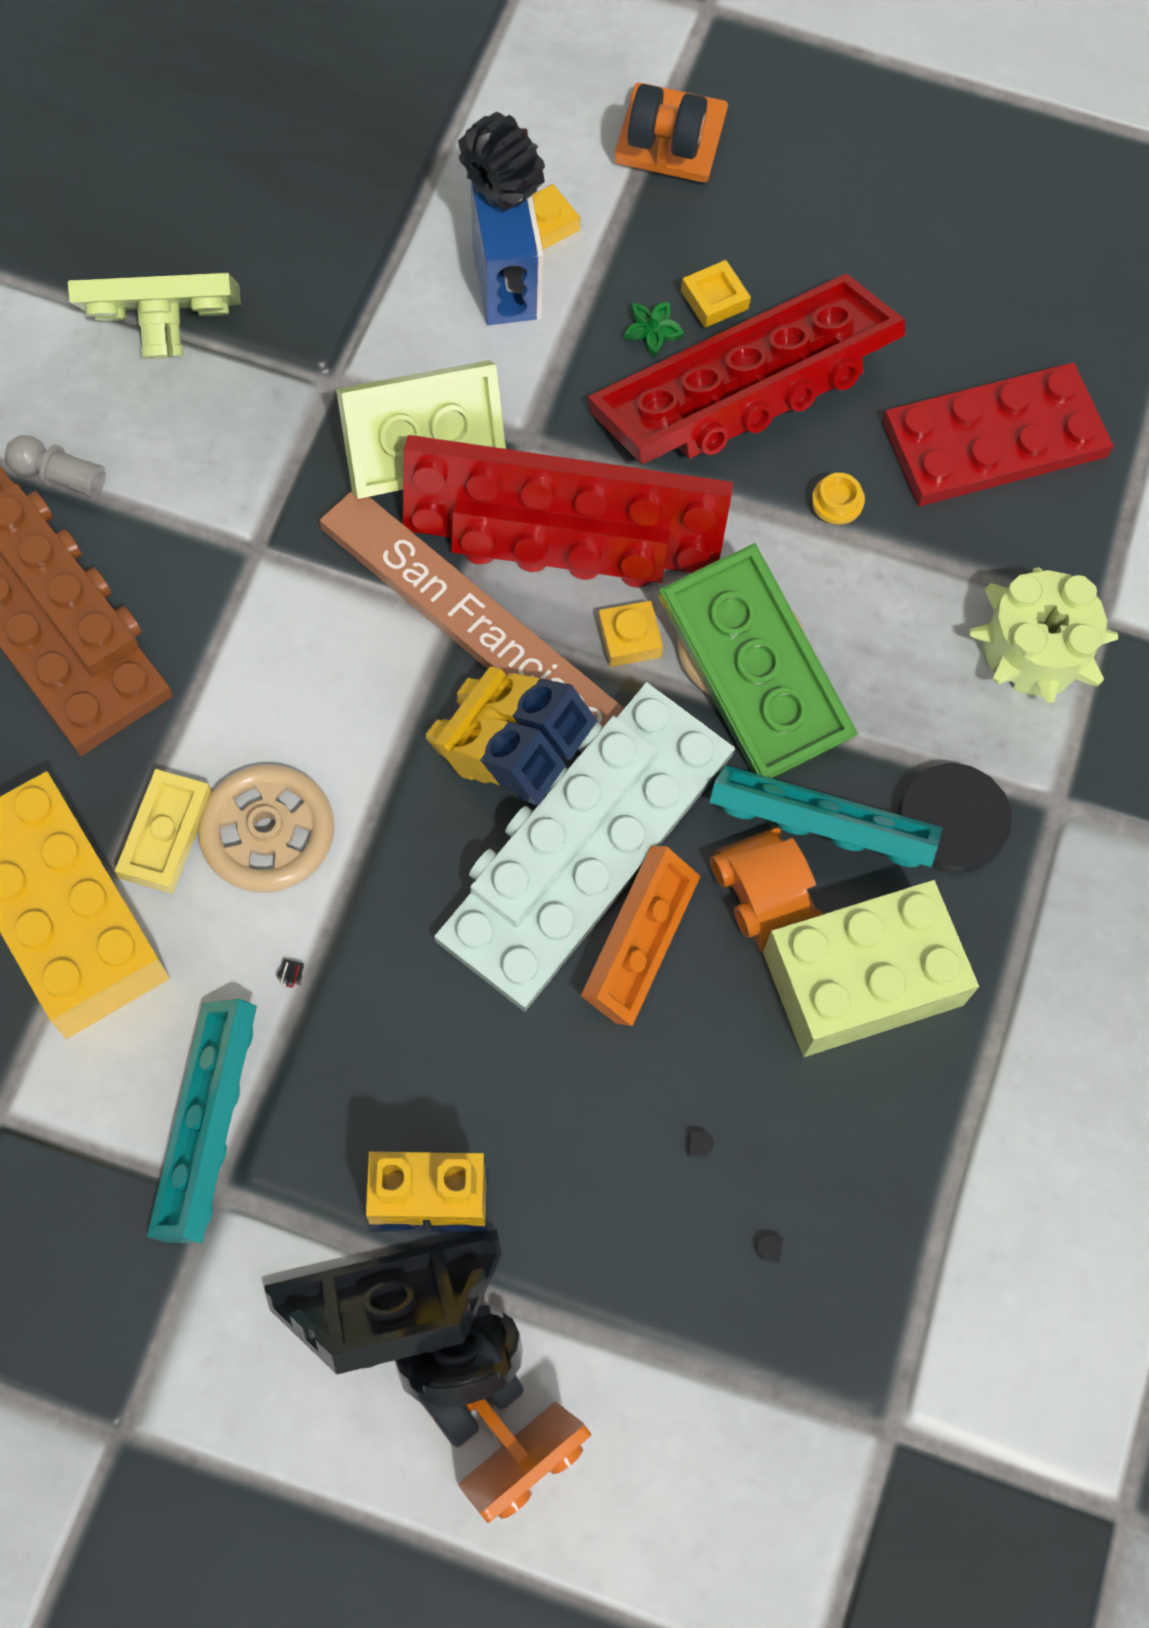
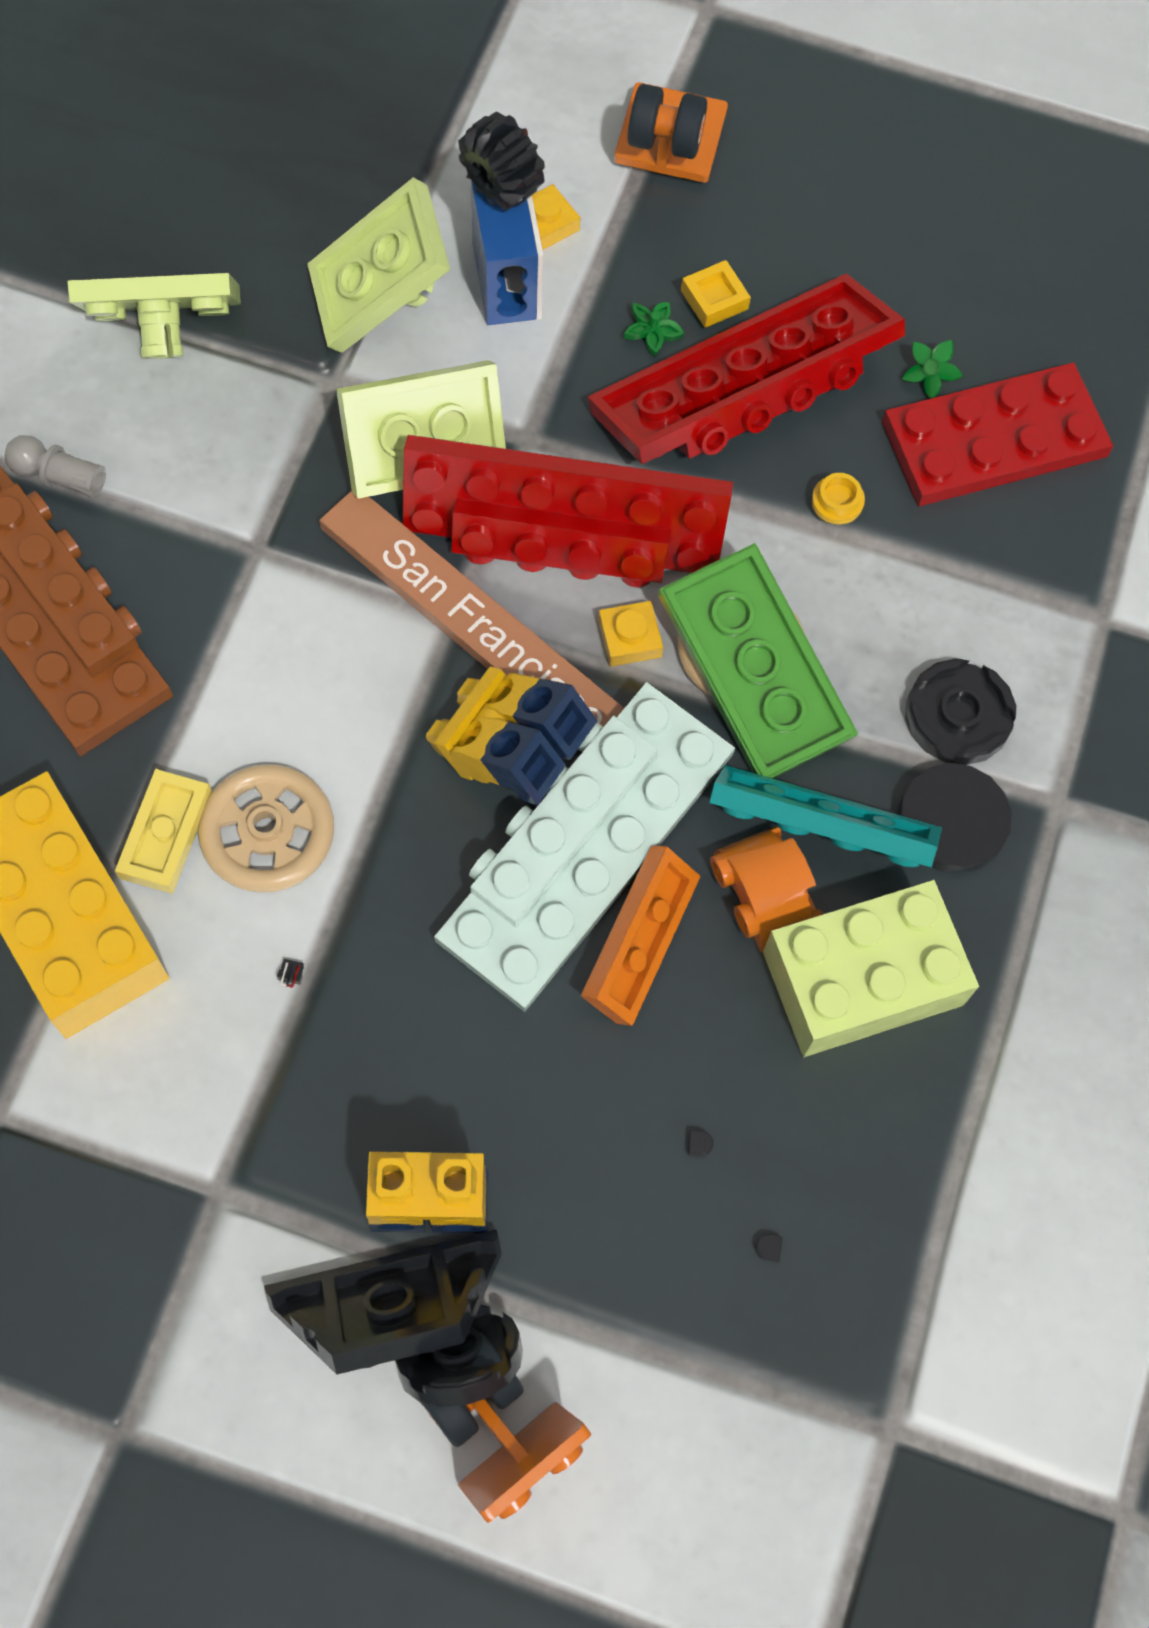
teal plate [147,998,257,1243] -> none
yellowish green brick [969,567,1118,703] -> none
none -> yellowish green plate [307,177,450,353]
none -> green plant [902,339,965,399]
none -> black tile [905,658,1017,765]

